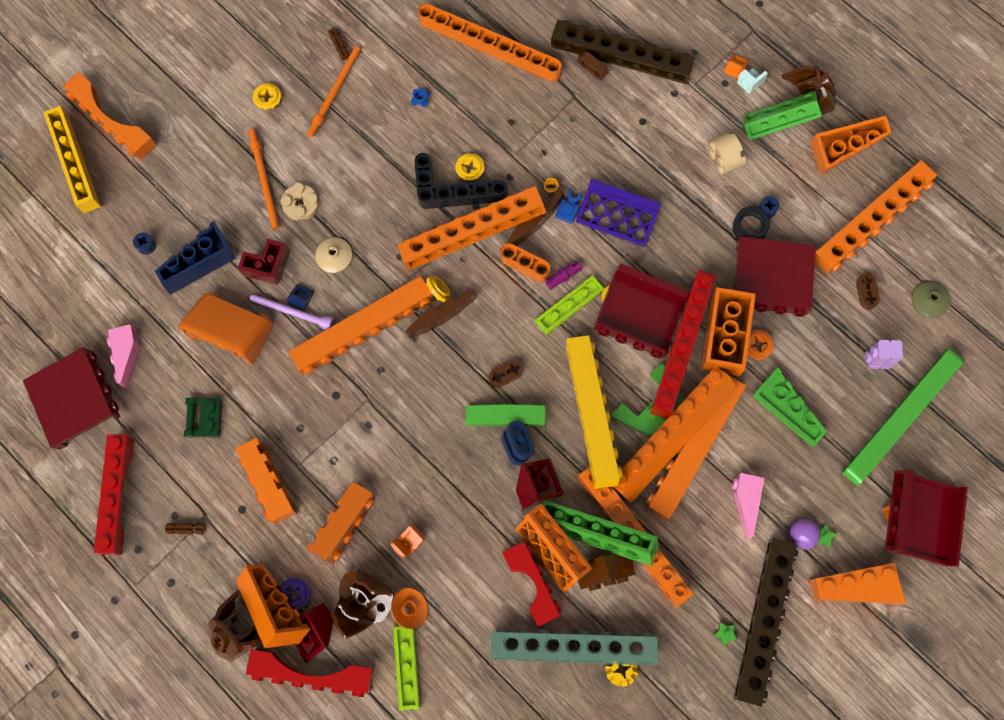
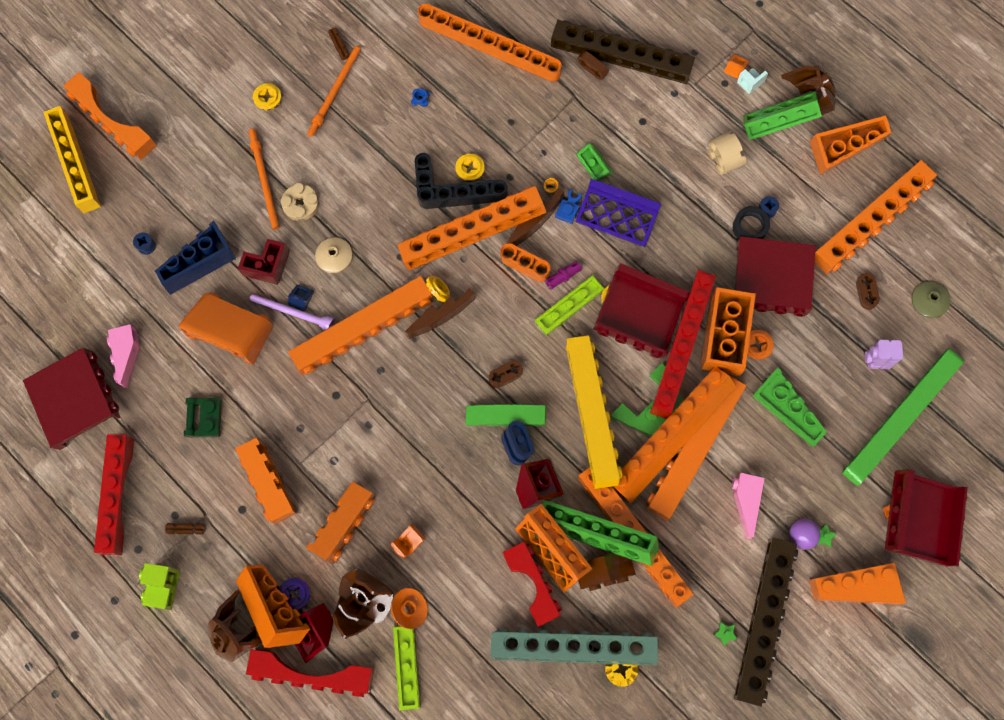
none -> lime brick [139,563,180,610]
none -> bright green slope [576,143,614,181]

